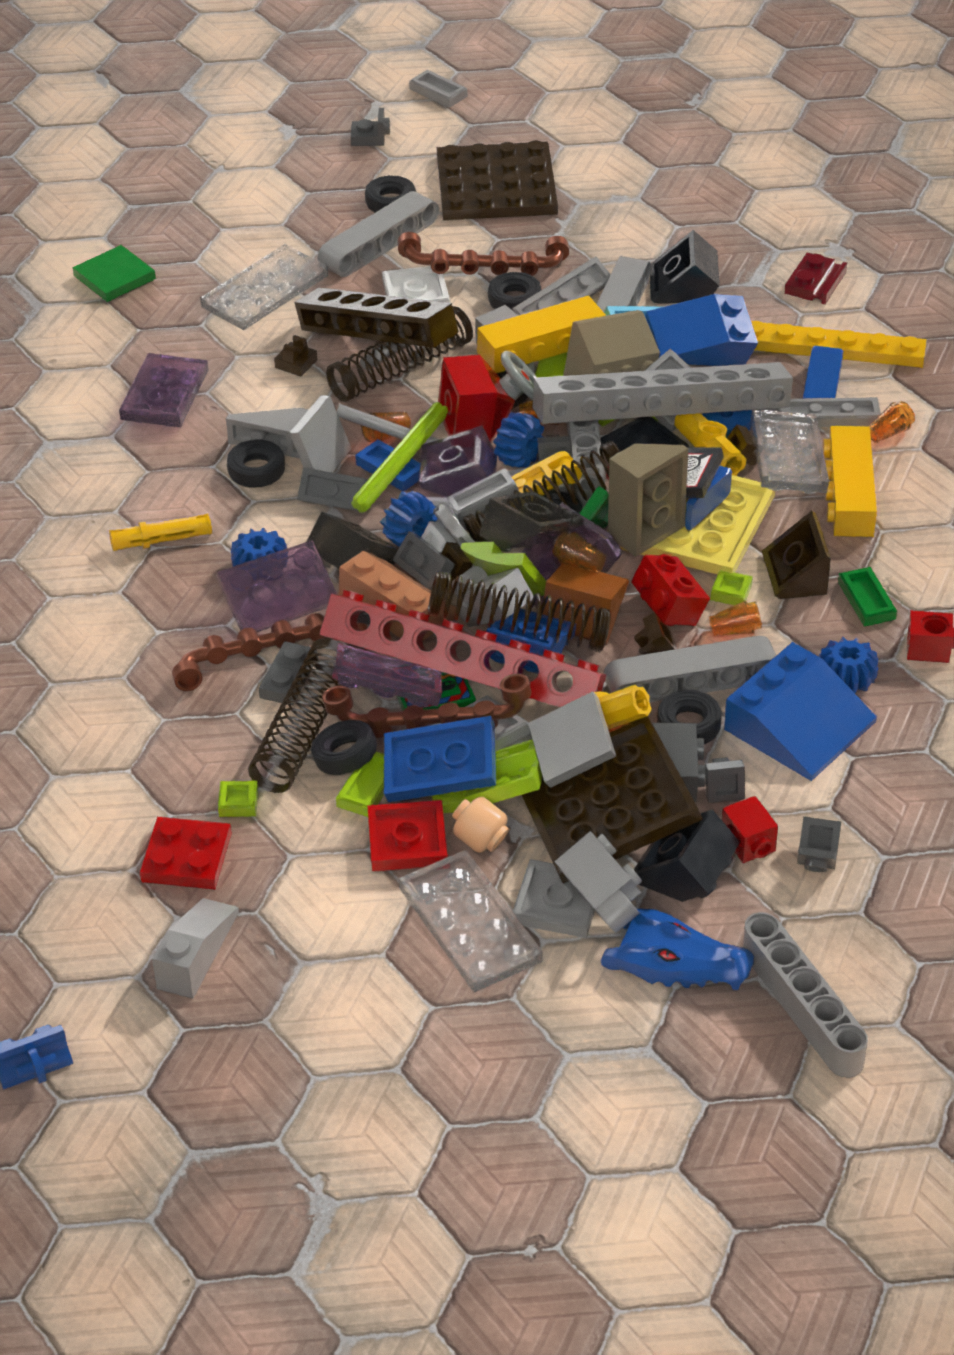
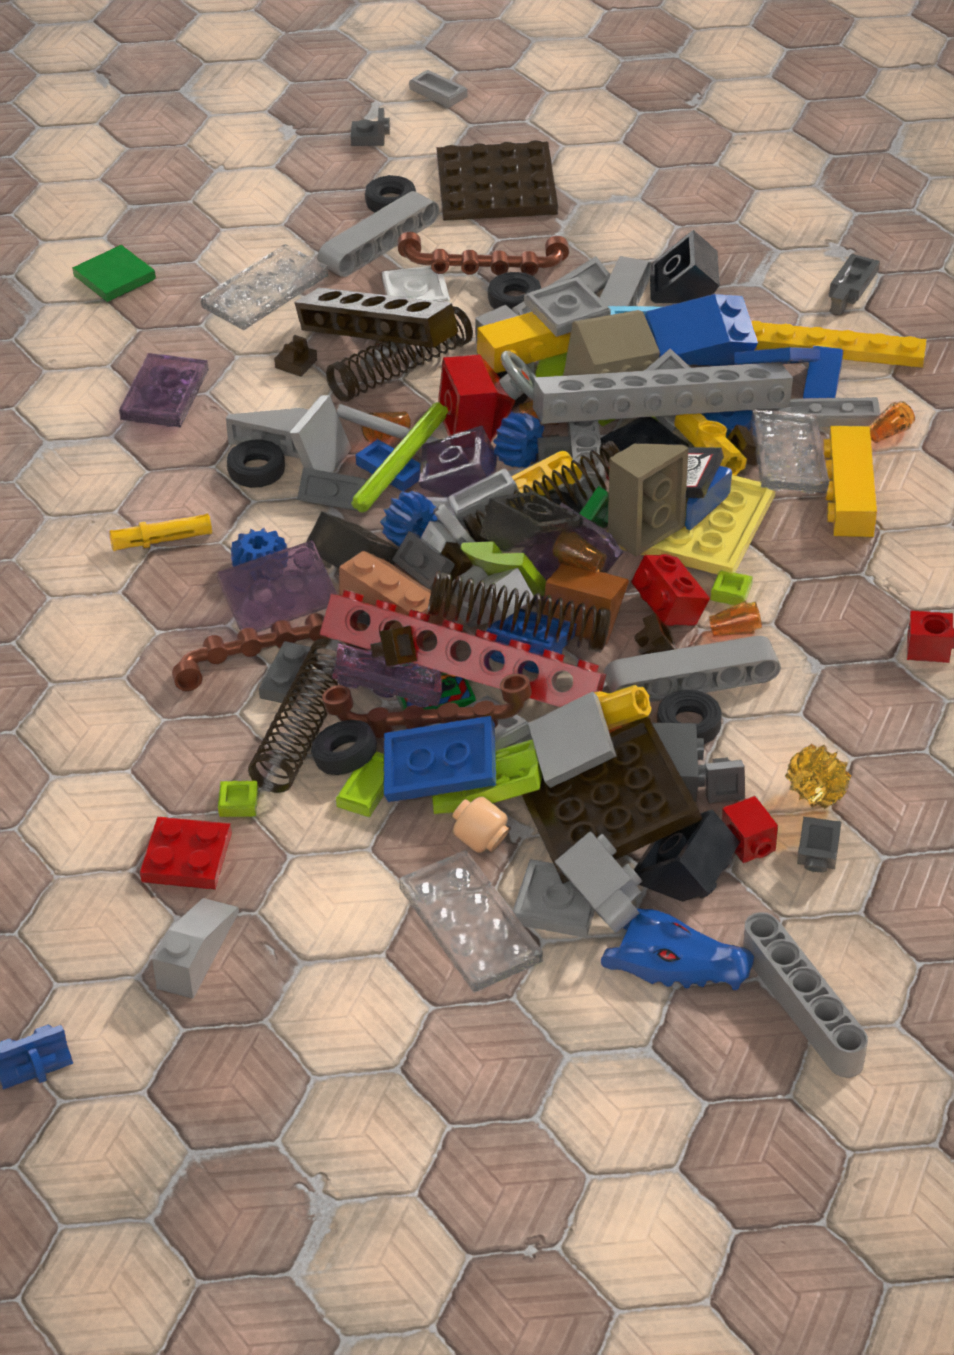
red plate [367,800,448,872] -> none
blue slope [724,642,877,781] -> none
dark brown slope [762,510,831,599] -> none
dark red plate [784,252,847,305] -> none
blue gear [819,636,878,693] -> none
green tile [838,567,897,627] -> none
none -> dark brown tile [370,626,417,667]
none -> light grey tile [524,277,611,337]
none -> blue tile [734,347,820,365]
none -> clear yellow gear [785,744,852,809]
none -> dark grey hinge [828,254,880,315]

